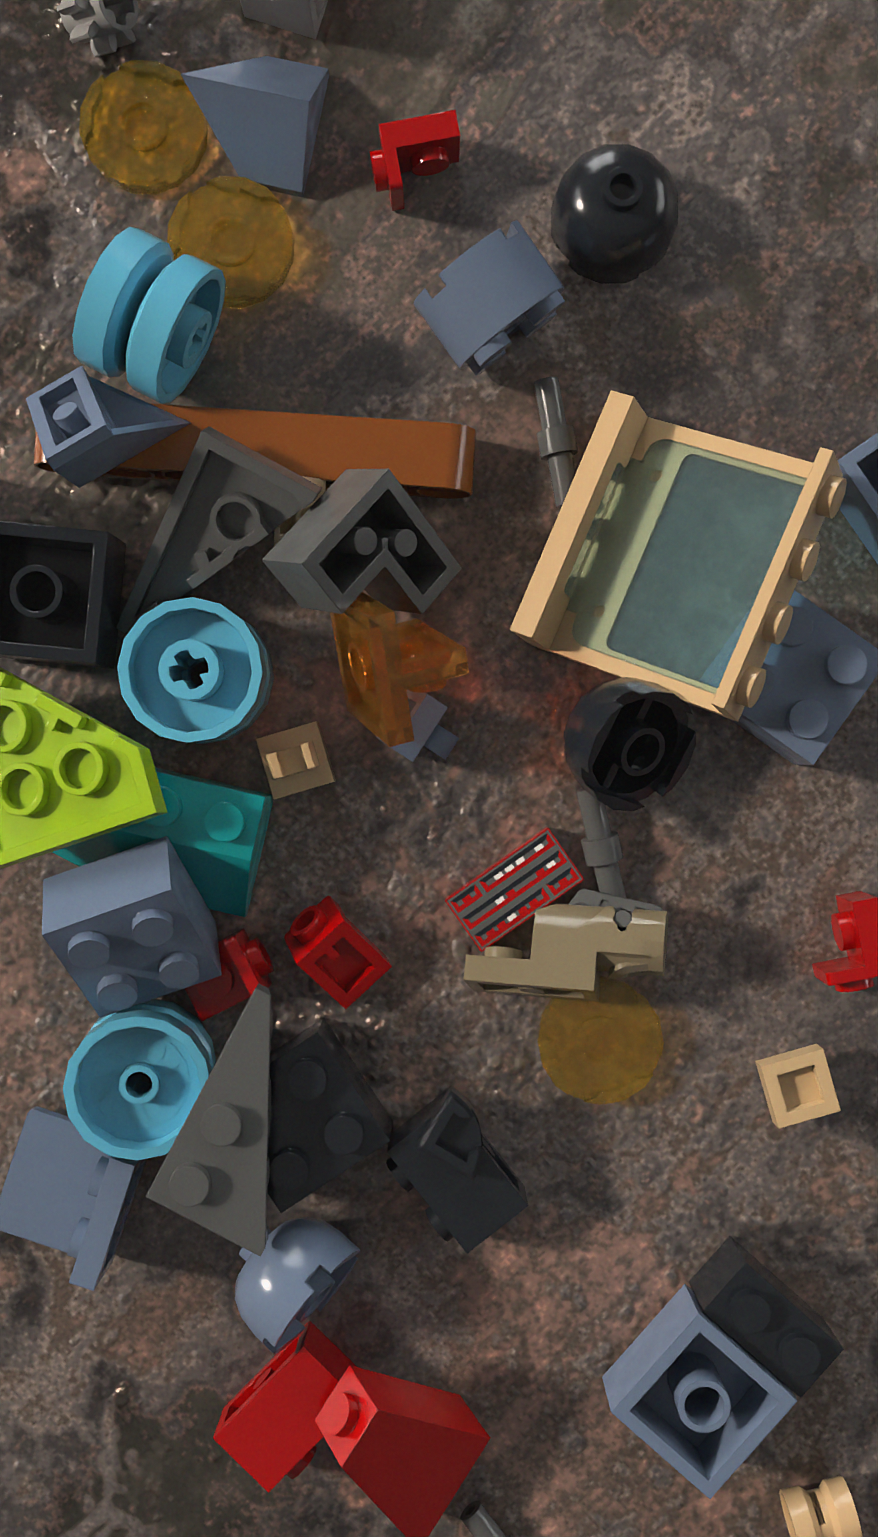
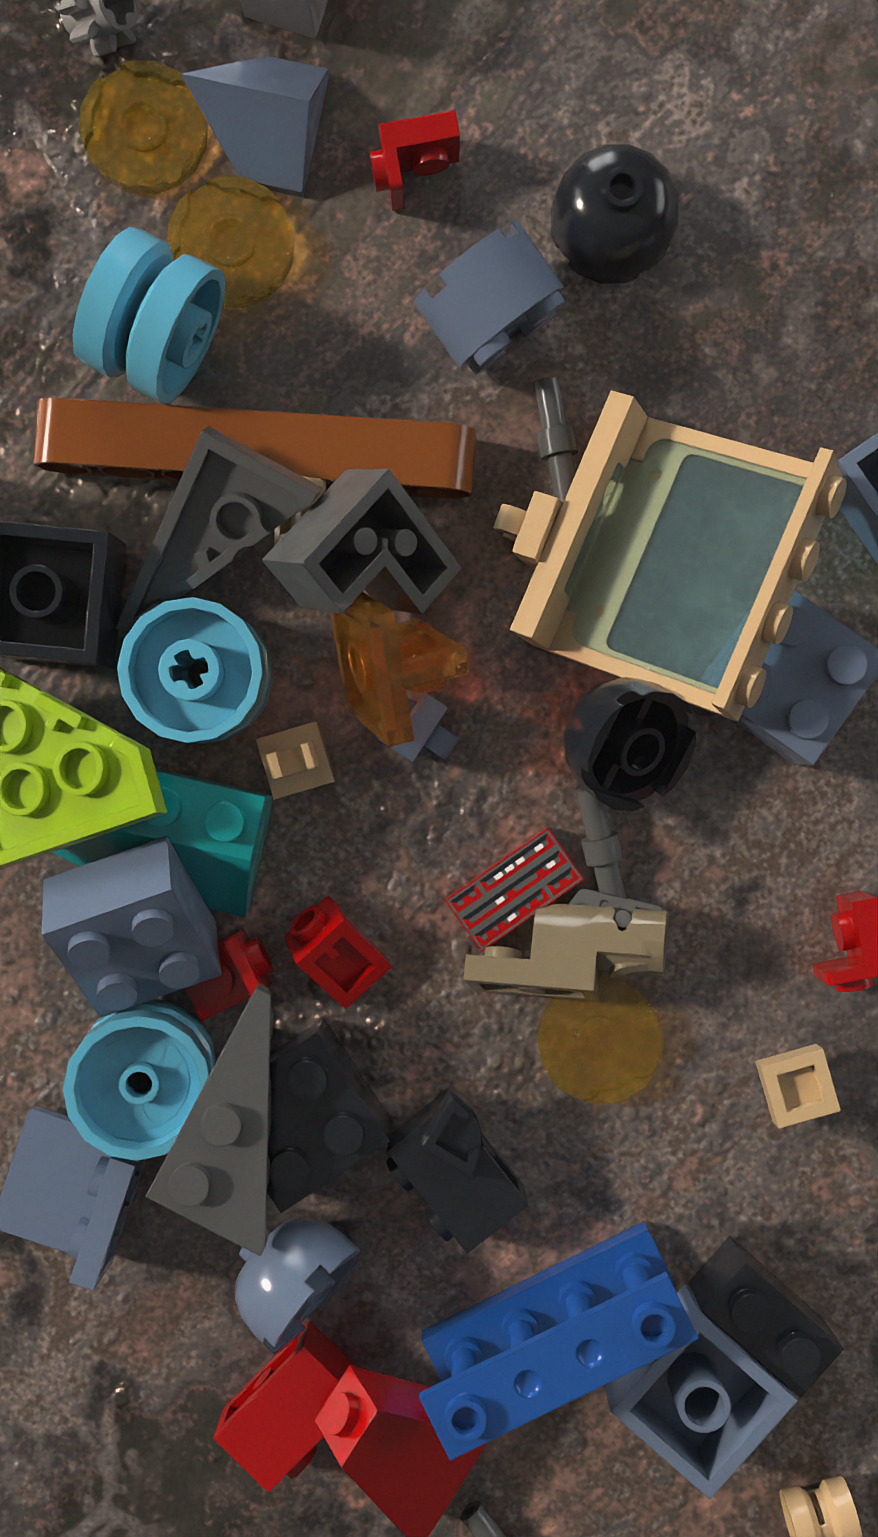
sand blue slope [26,366,191,488] -> none
none -> blue fence [419,1221,699,1461]
none -> tan tile [493,491,563,570]

